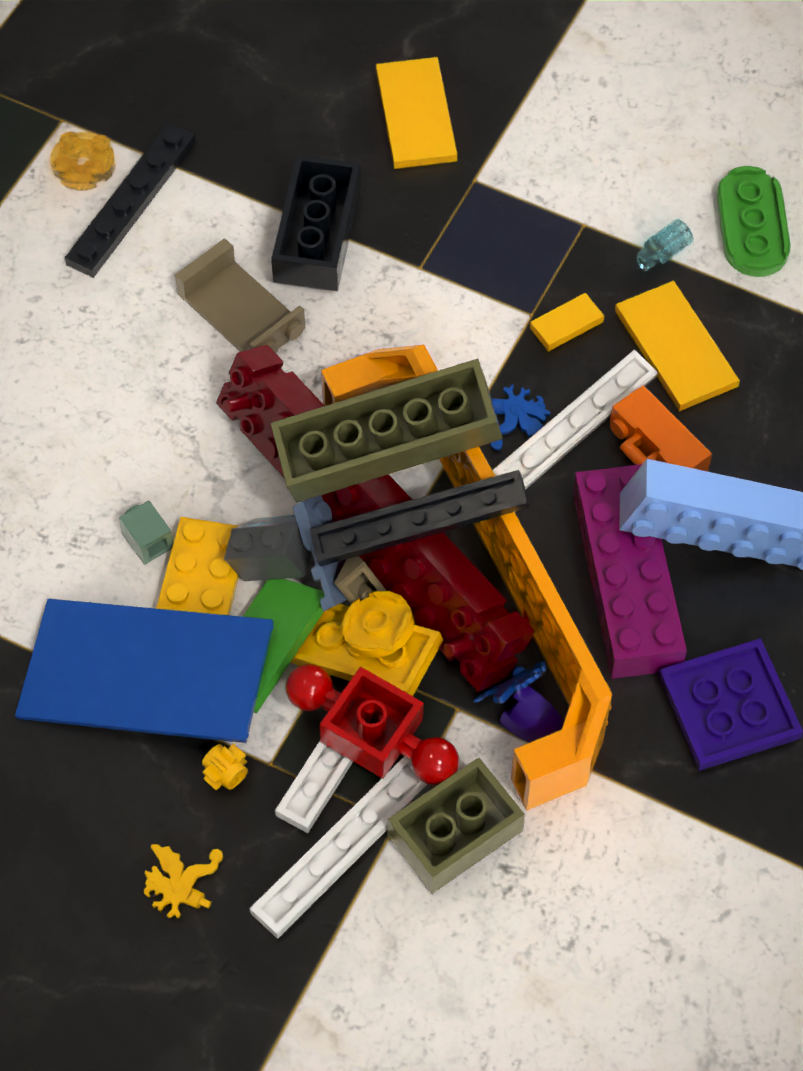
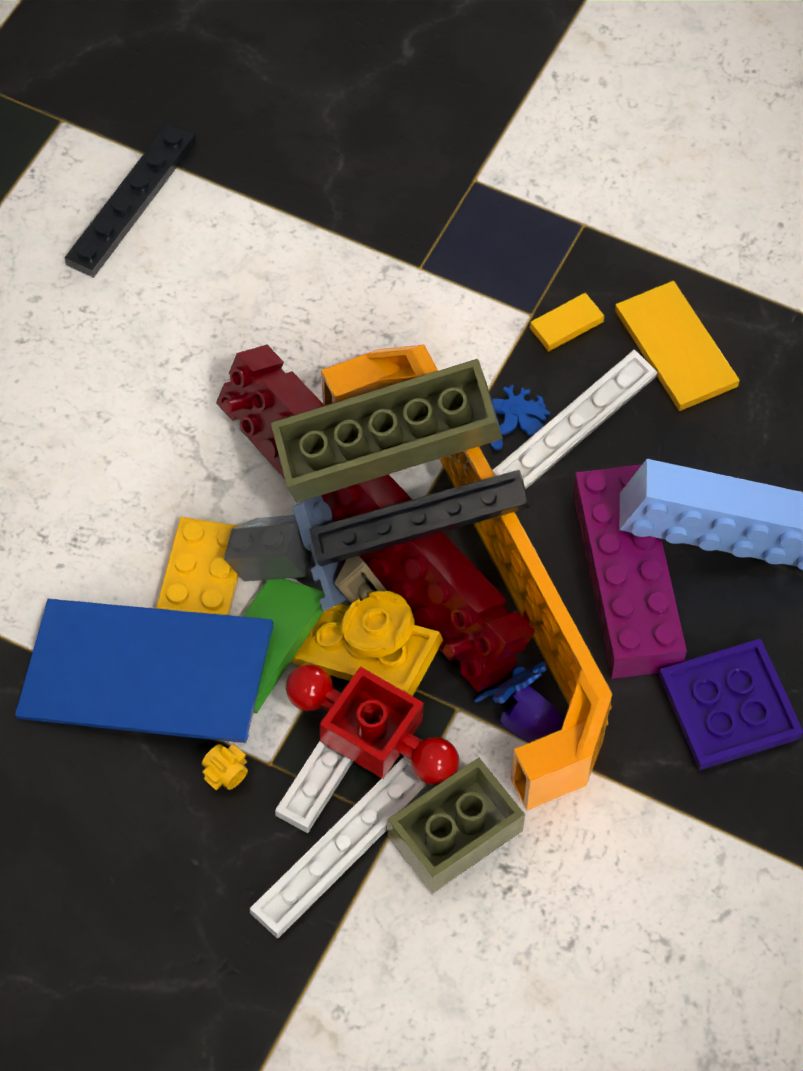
clear yellow plate [50,132,116,191] -> none
sand green brick [119,500,173,565] -> none
yellow piece [144,844,223,918] -> none
dark tan panel [175,238,305,353] -> none
black brick [271,155,361,291] -> none
yellow tile [376,57,457,169] -> none
orange piece [610,385,712,472] -> none
clear light blue hinge [636,219,694,272] -> none
bright green tile [717,166,791,277] -> none

